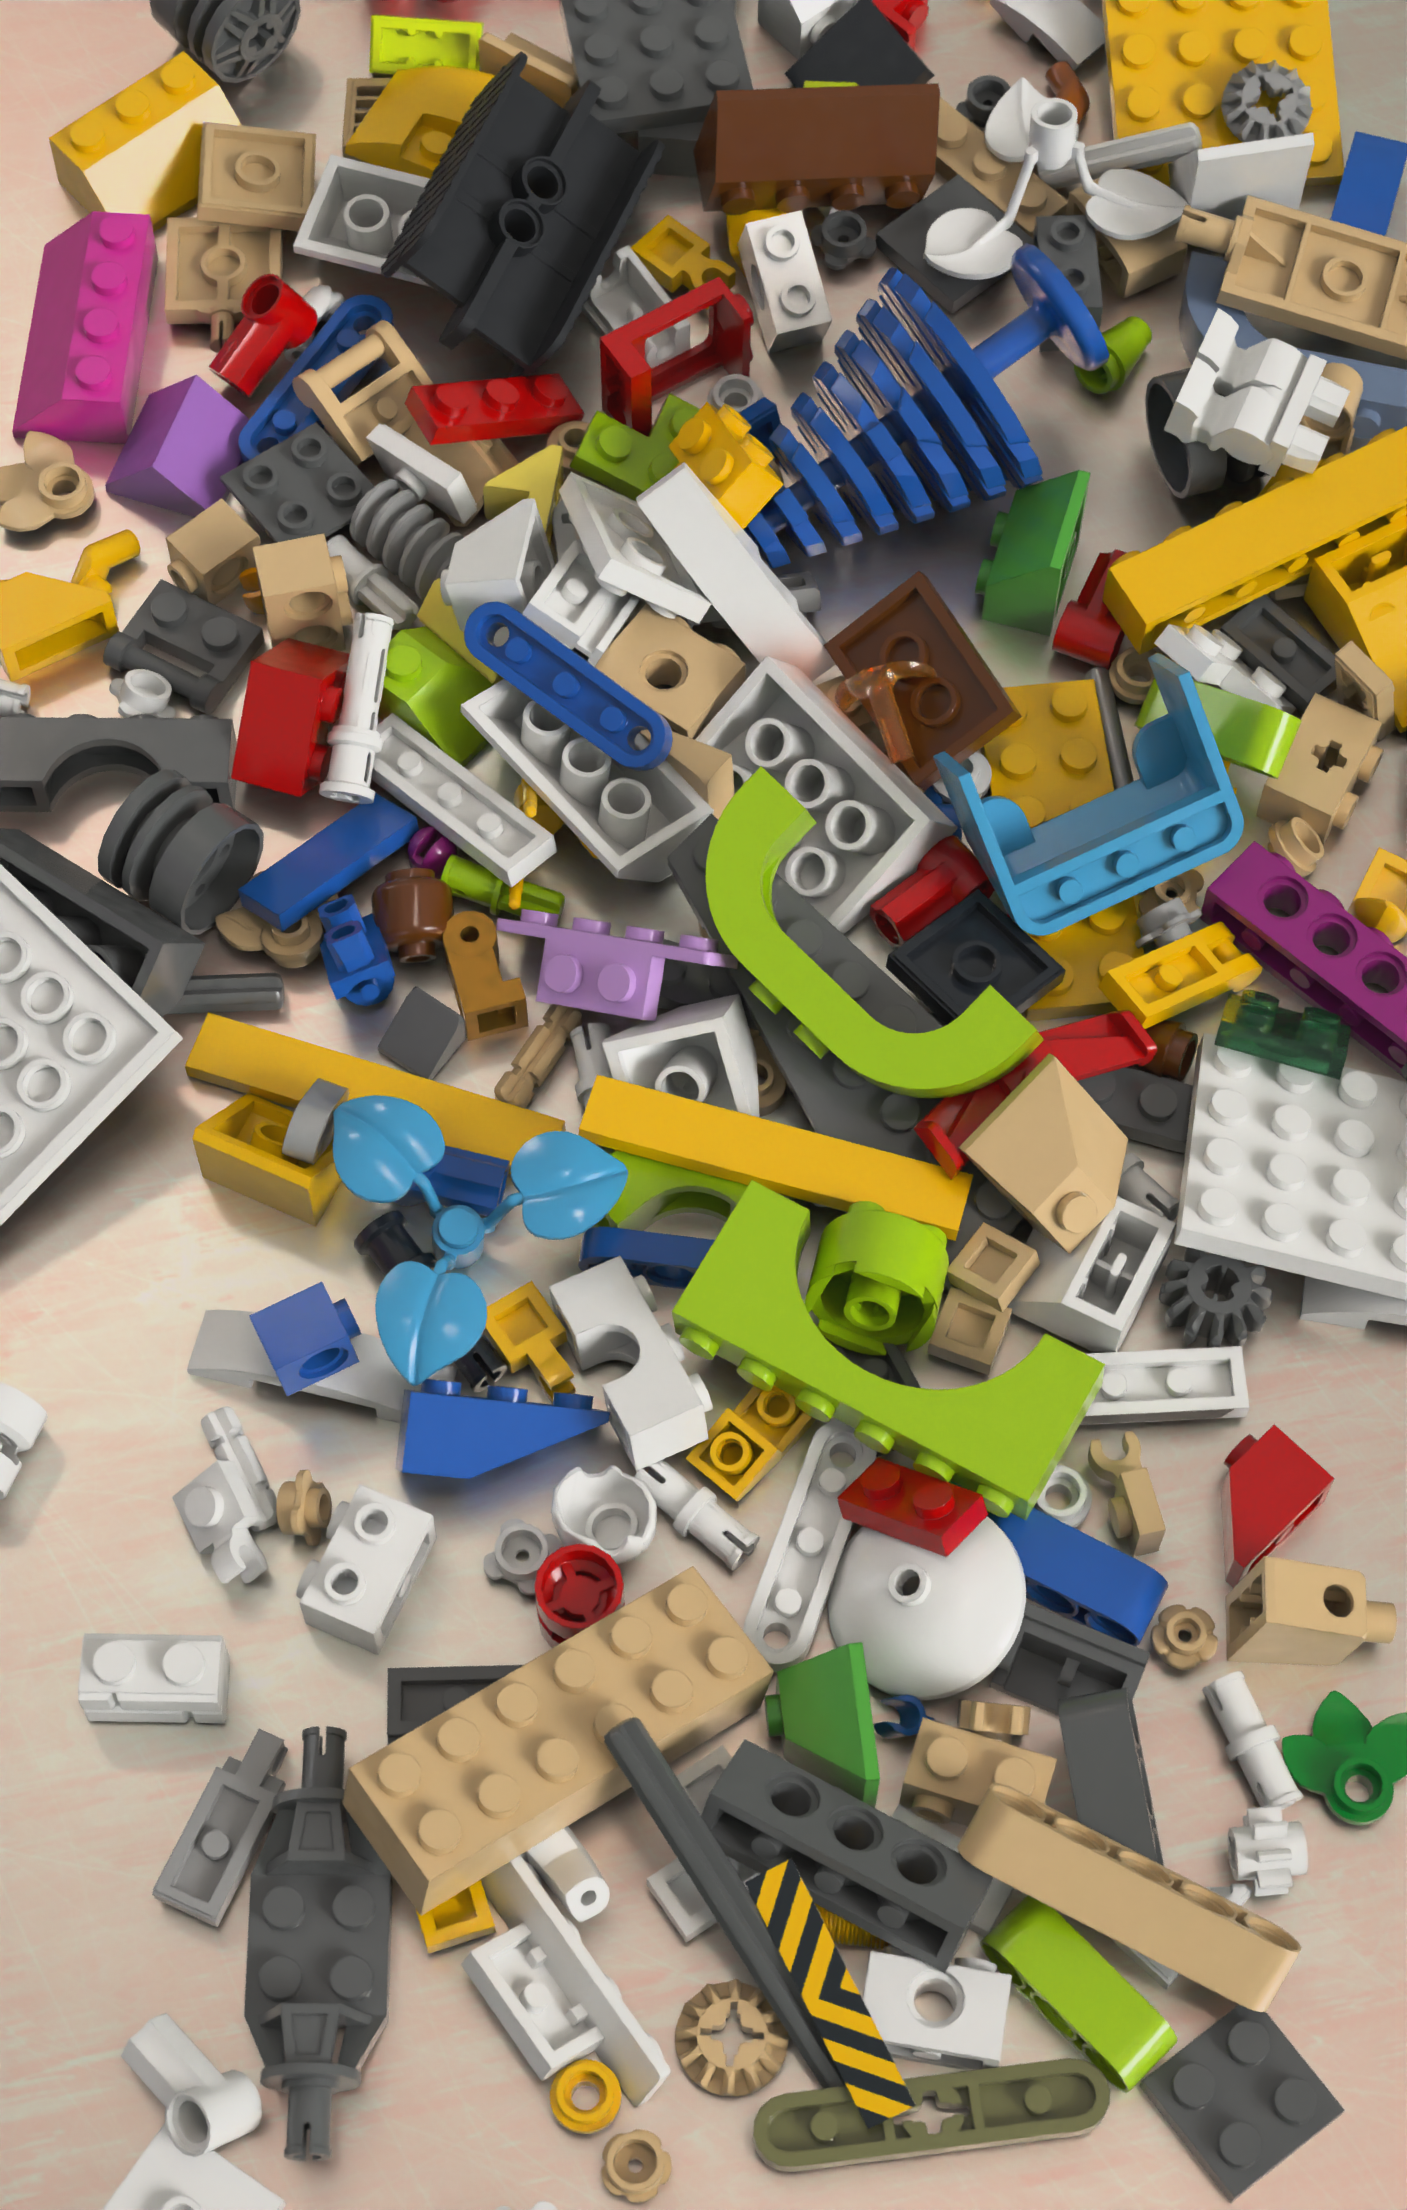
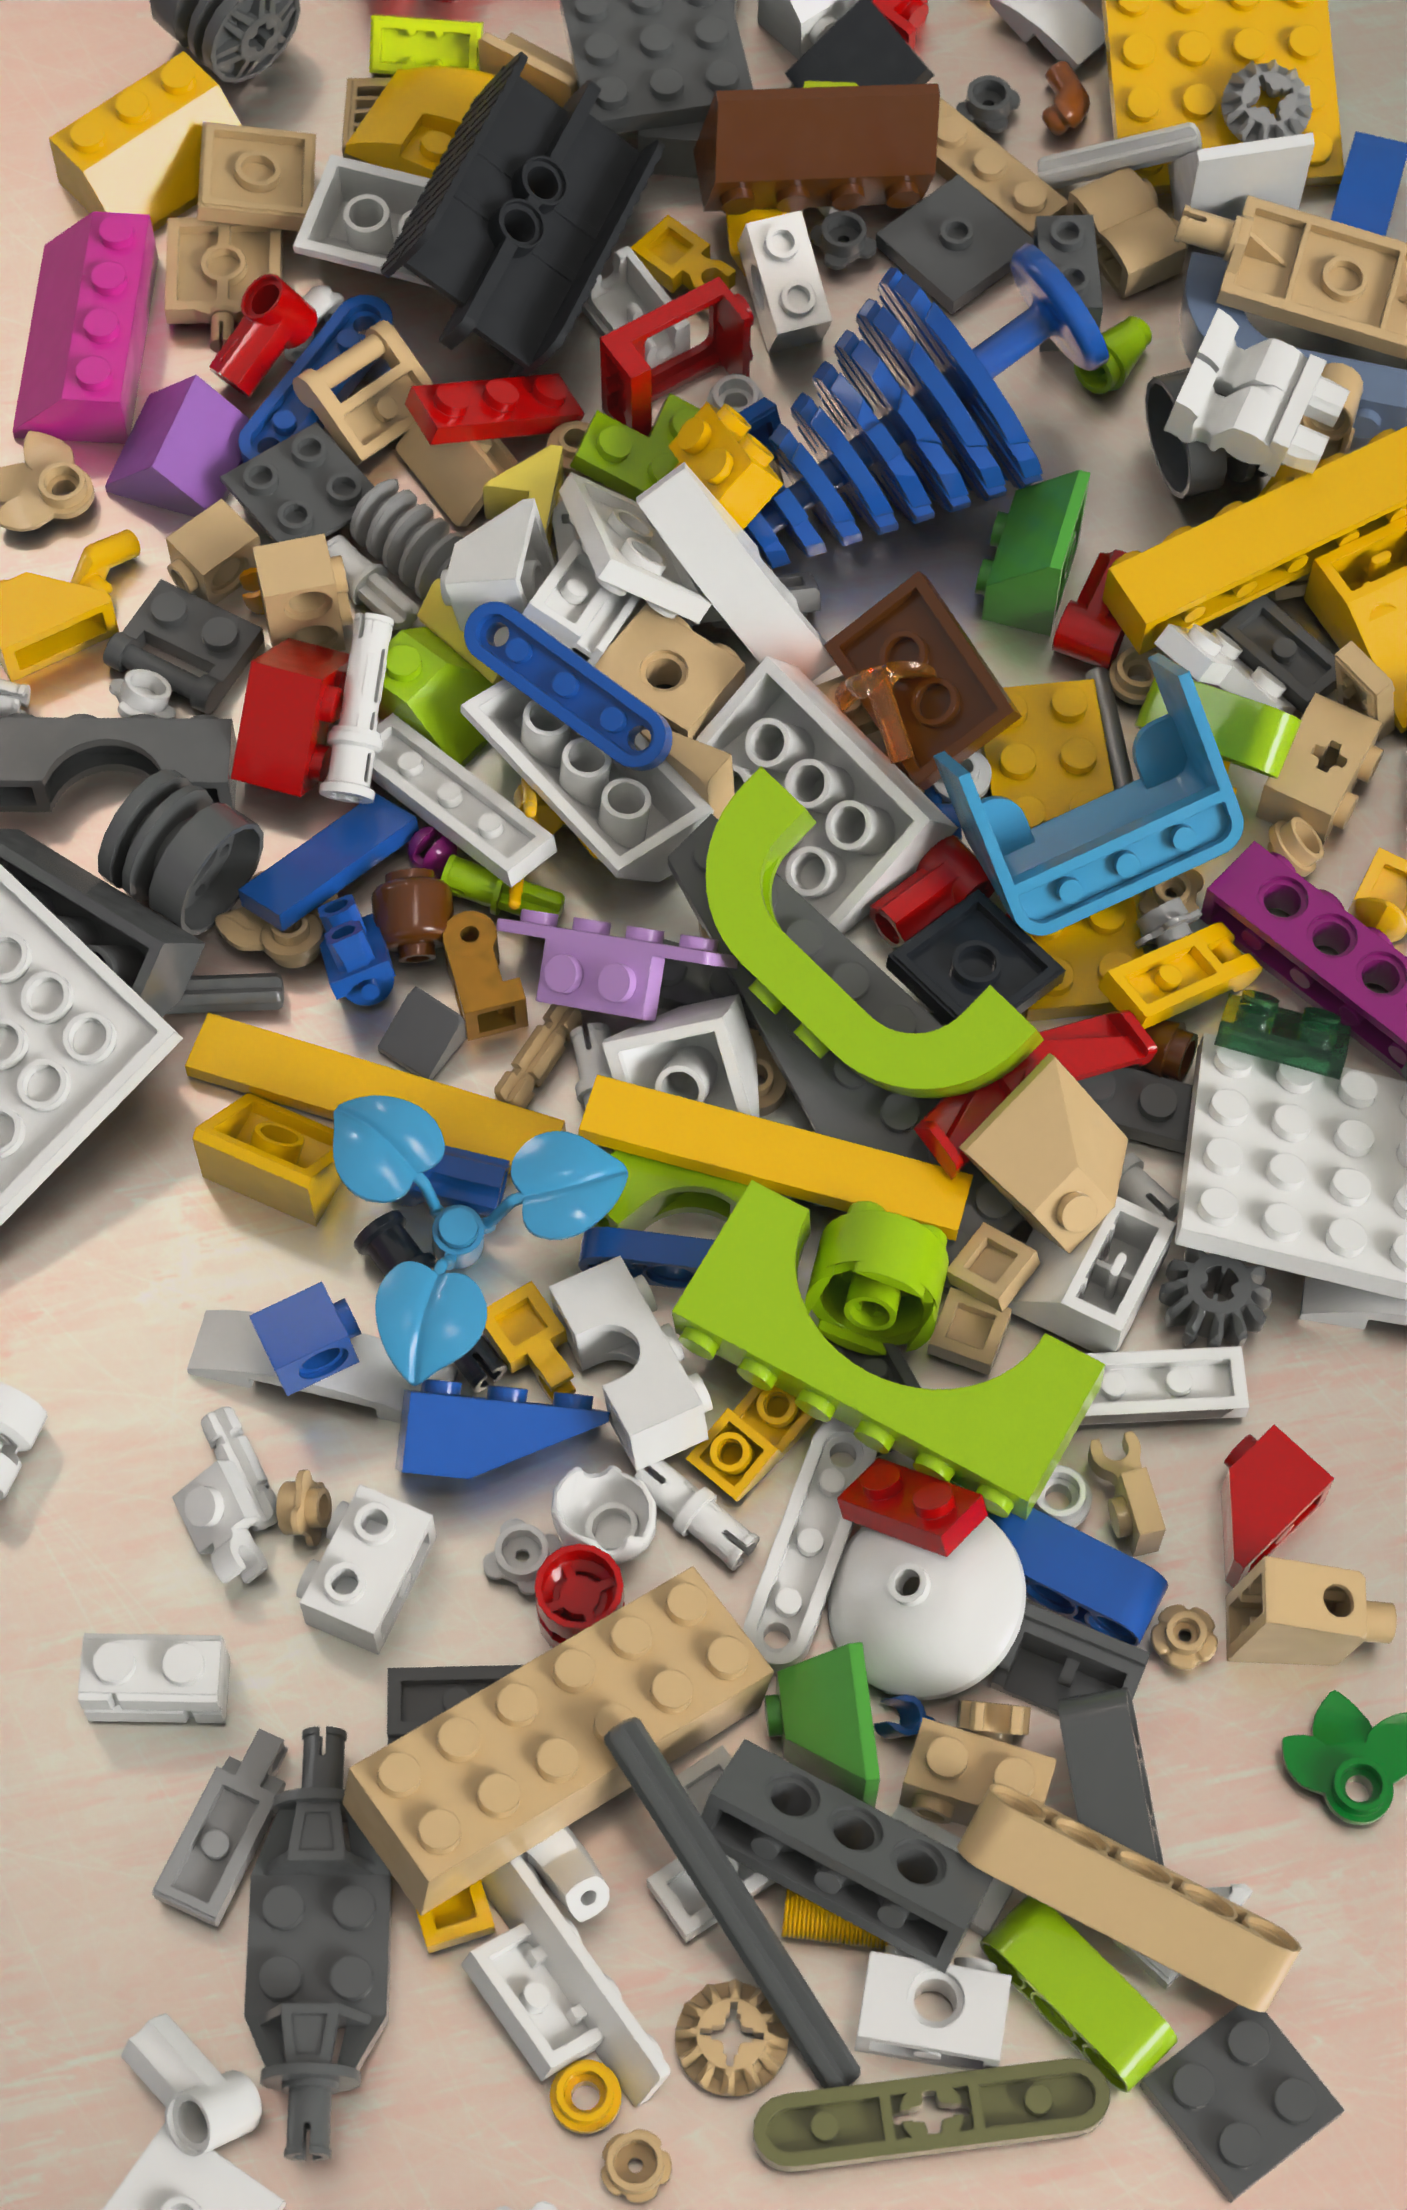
light grey beam [282,1078,349,1165] -> none
white plate [366,423,477,524] -> none
sticker [745,1858,916,2129] -> none
white plant [923,77,1190,280] -> none
white pin [1202,1671,1303,1810] -> none
white gear [1228,1806,1308,1897] -> none

